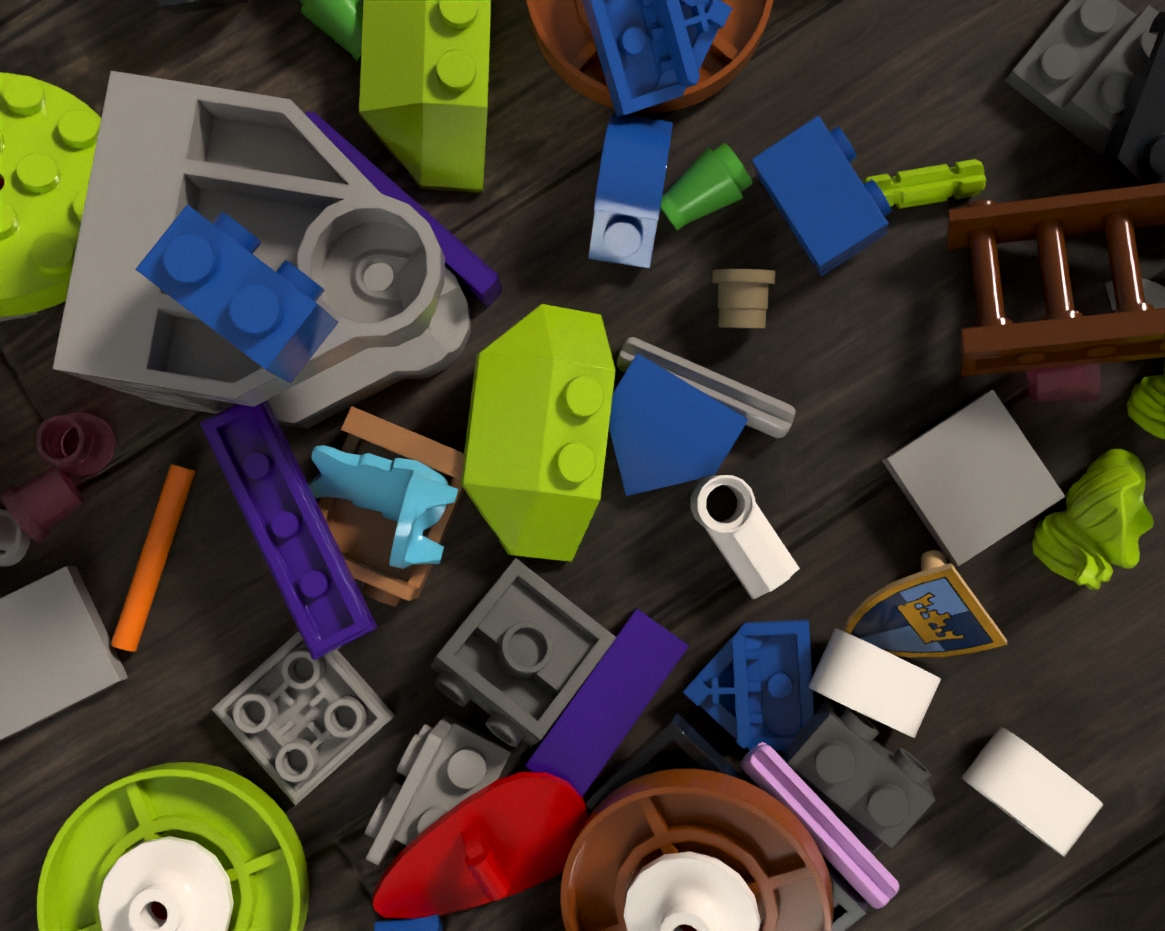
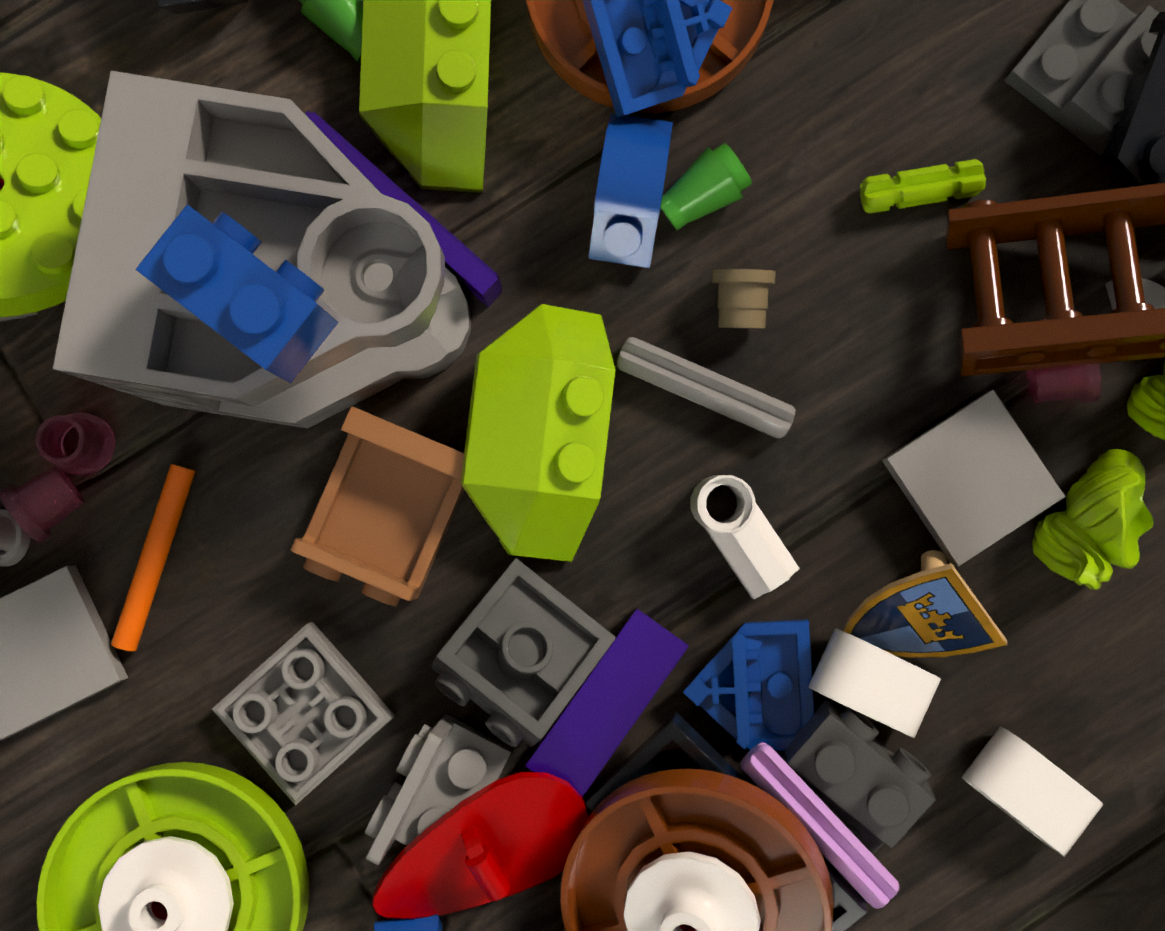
dark purple tile [200,400,378,660] -> none
medium azure hair [308,445,458,569] -> none
blue slope [609,353,749,496] -> none
blue brick [752,115,892,276] -> none

